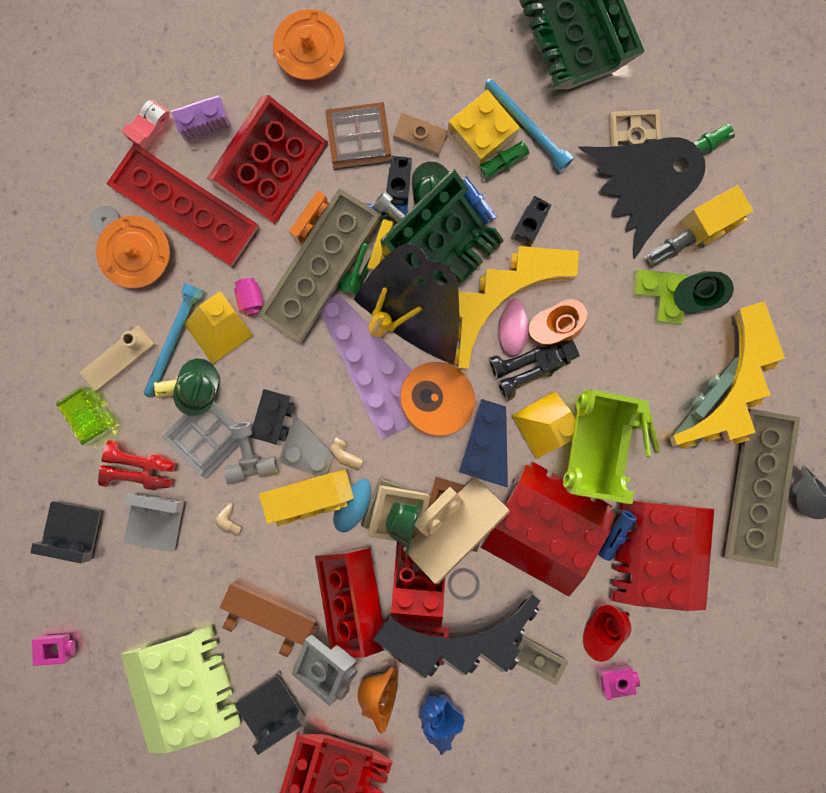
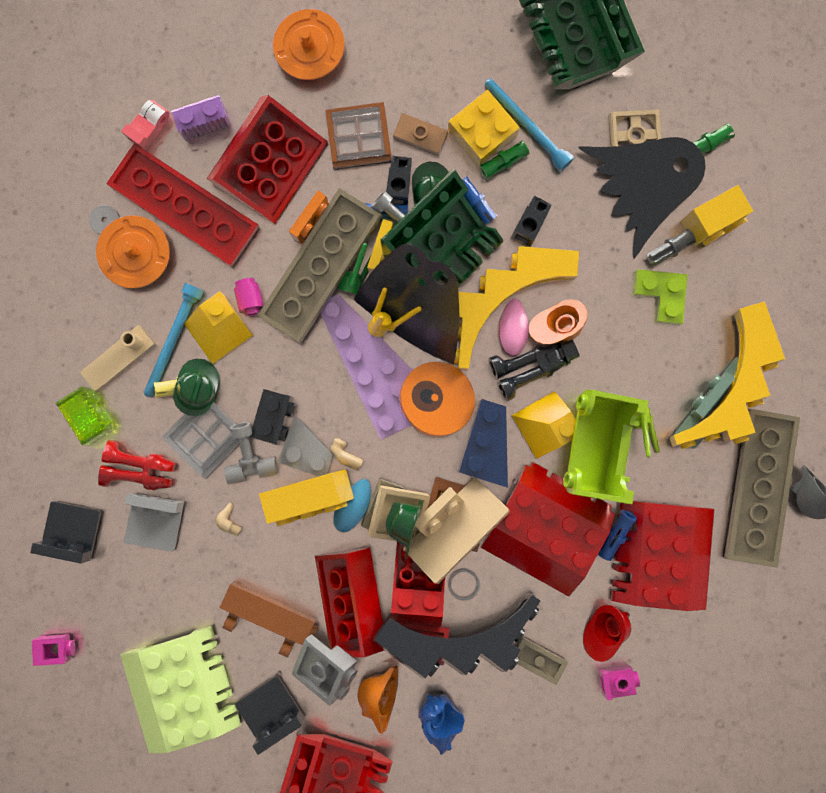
dark green piece [674,271,734,313] -> none

